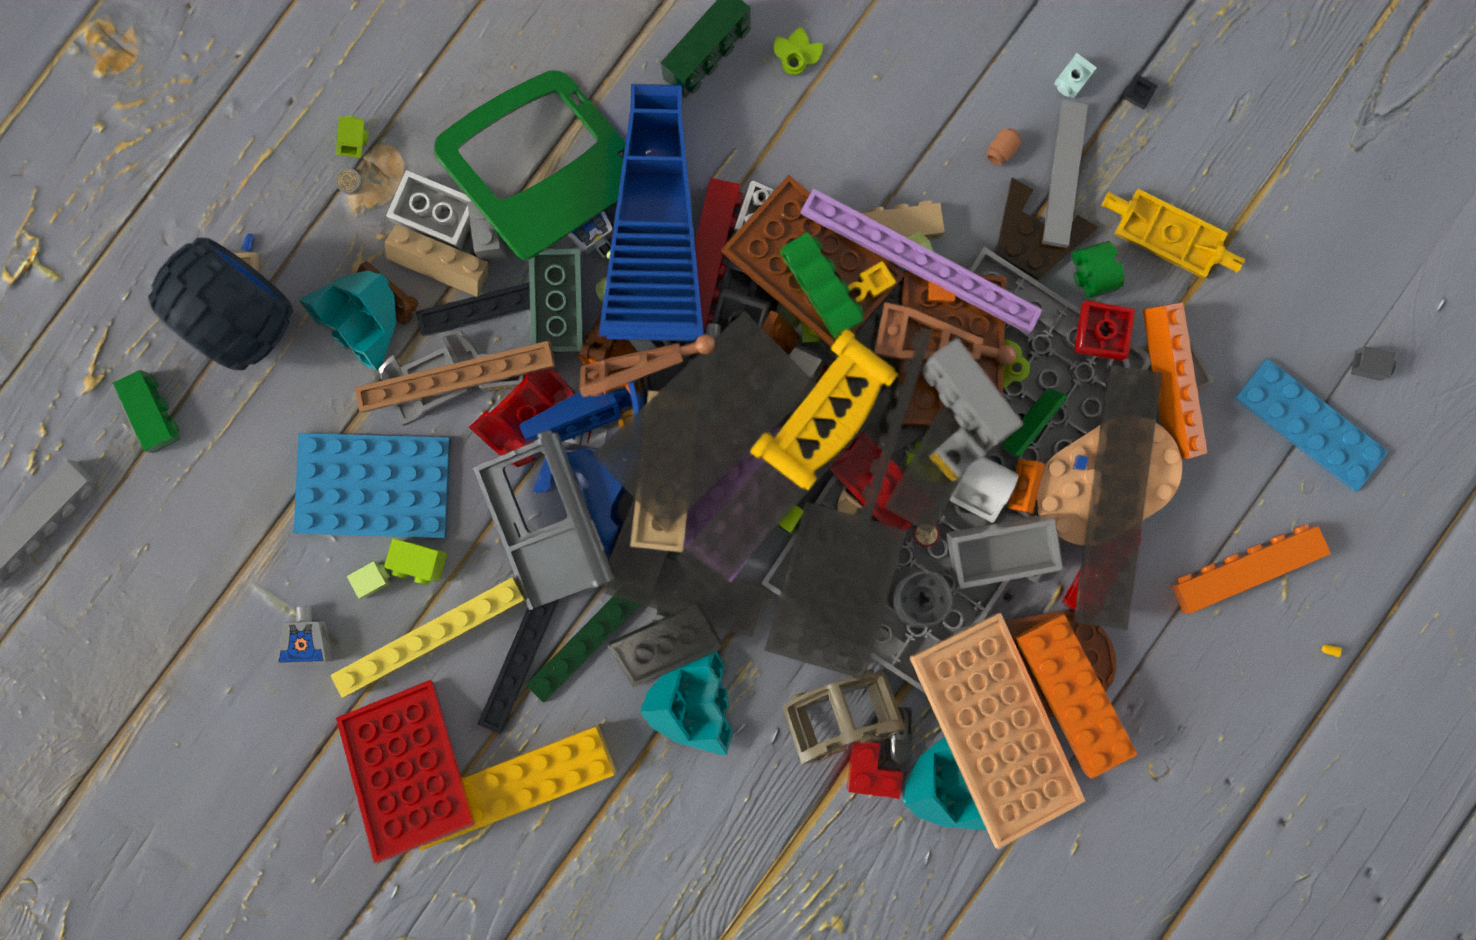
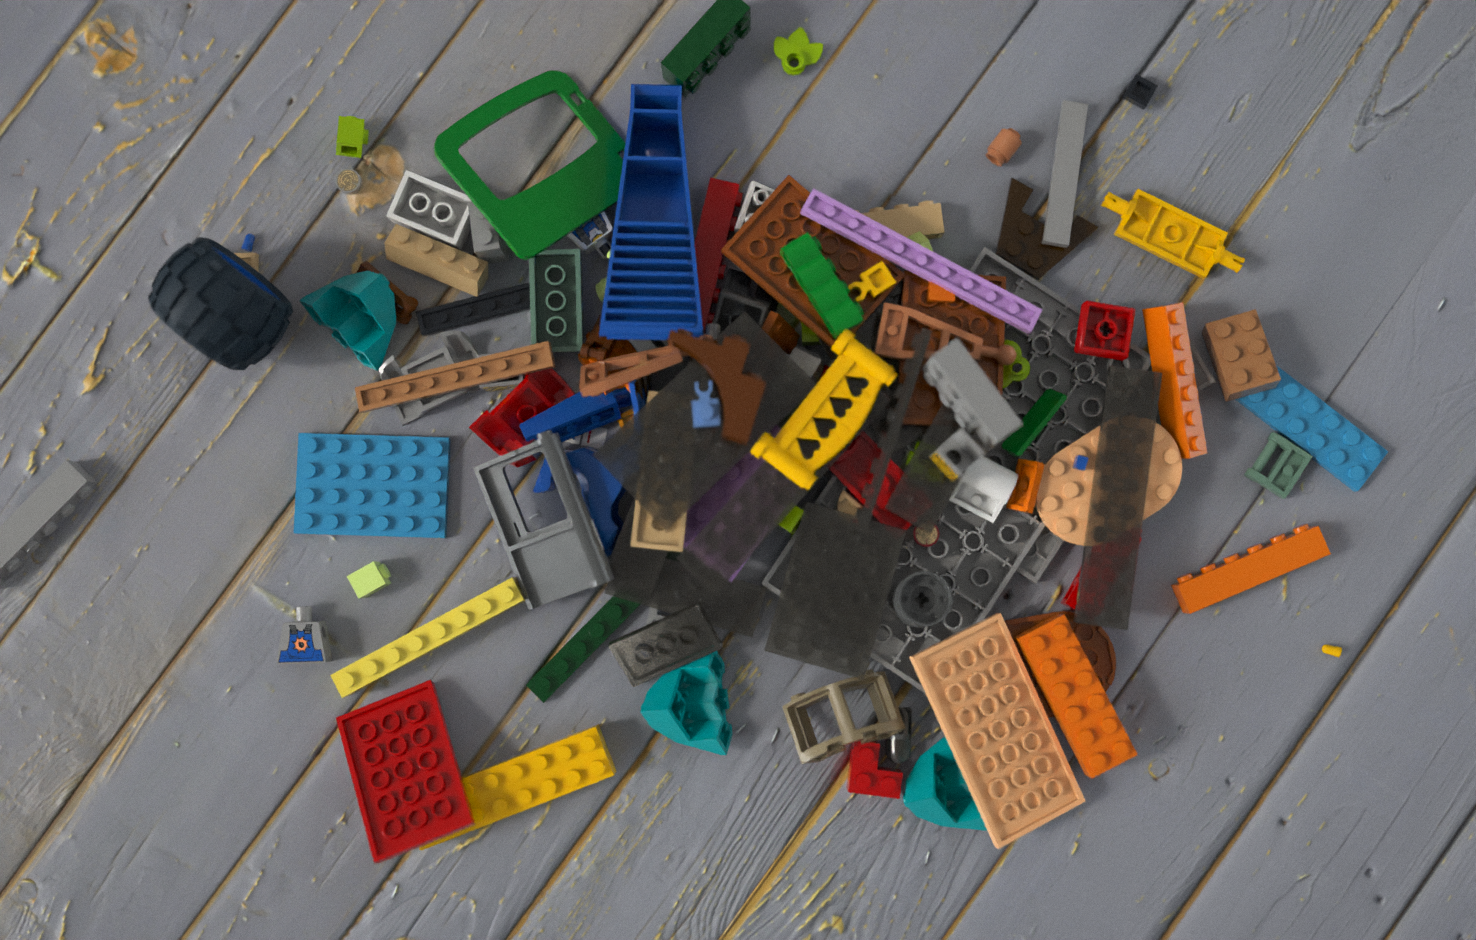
green brick [112,370,180,453] -> none
lime brick [384,538,448,585] -> none
black tile [477,599,560,734] -> none
light grey piece [946,514,1063,589] -> none
light aqua brick [1054,53,1096,99] -> none
green brick [1072,241,1124,299] -> none
dark grey brick [1351,346,1396,381] -> none
none -> reddish brown arch [668,329,766,446]
none -> medium blue plate [692,381,720,428]
none -> medium nougat brick [1201,309,1281,402]
none -> sand green plate [1244,432,1313,499]

